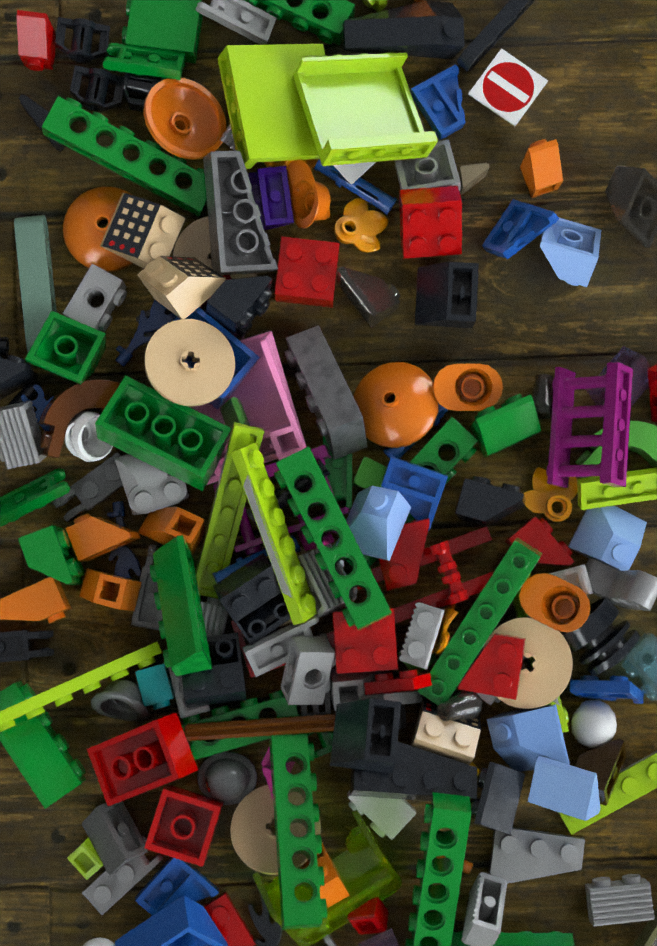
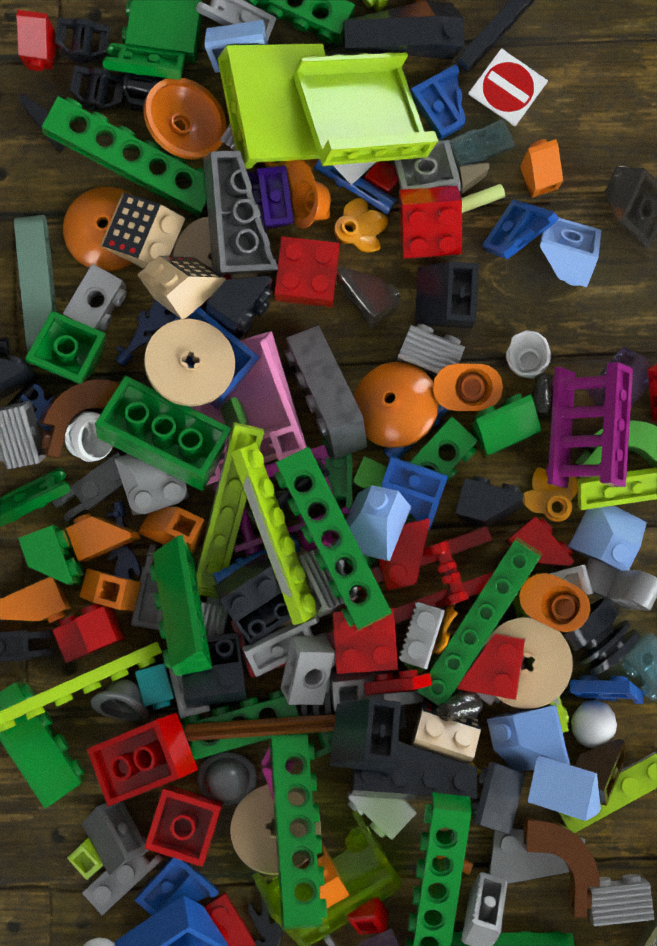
none -> red brick [53,603,126,663]
none -> light blue slope [205,20,268,73]
none -> red slope [365,161,399,195]
none -> light grey brick [397,324,465,377]
none -> clear light blue slope [449,118,516,167]
none -> yellowish green piece [461,184,505,213]
none -> white hair [506,330,551,378]
none -> reddish brown arch [522,816,600,918]

